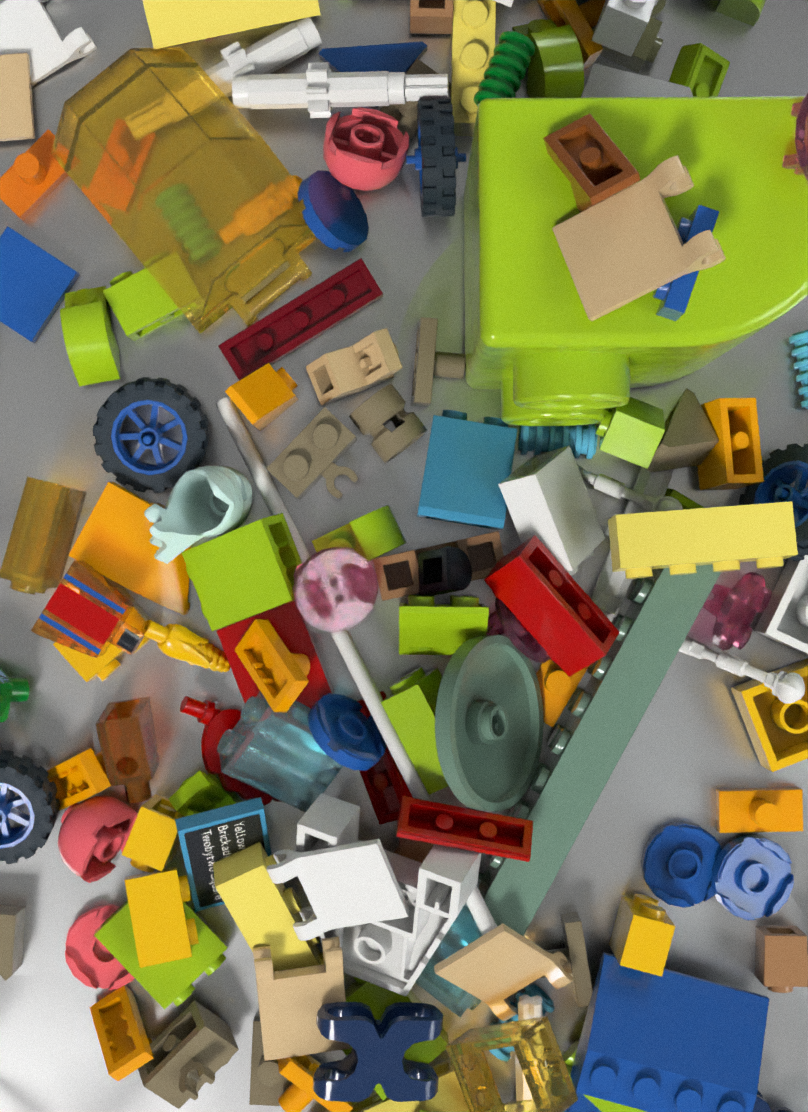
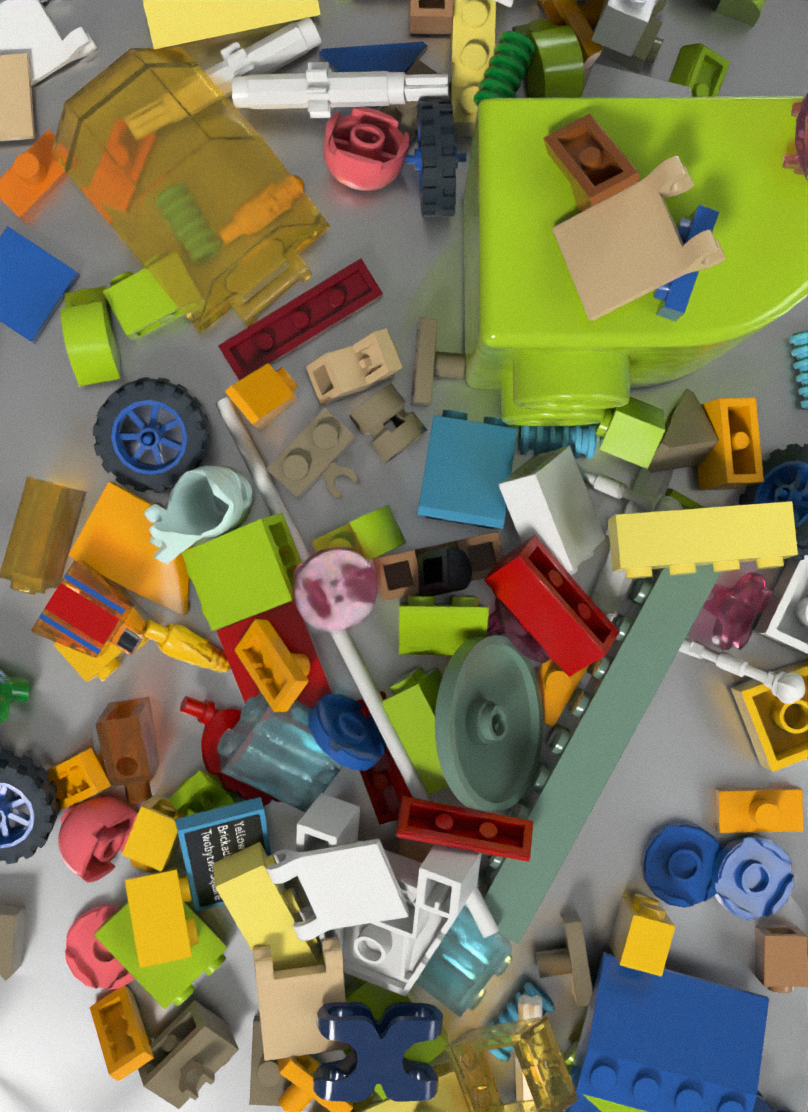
blue tile [298,170,369,252] -> none
tan flag [434,923,574,1021] -> none

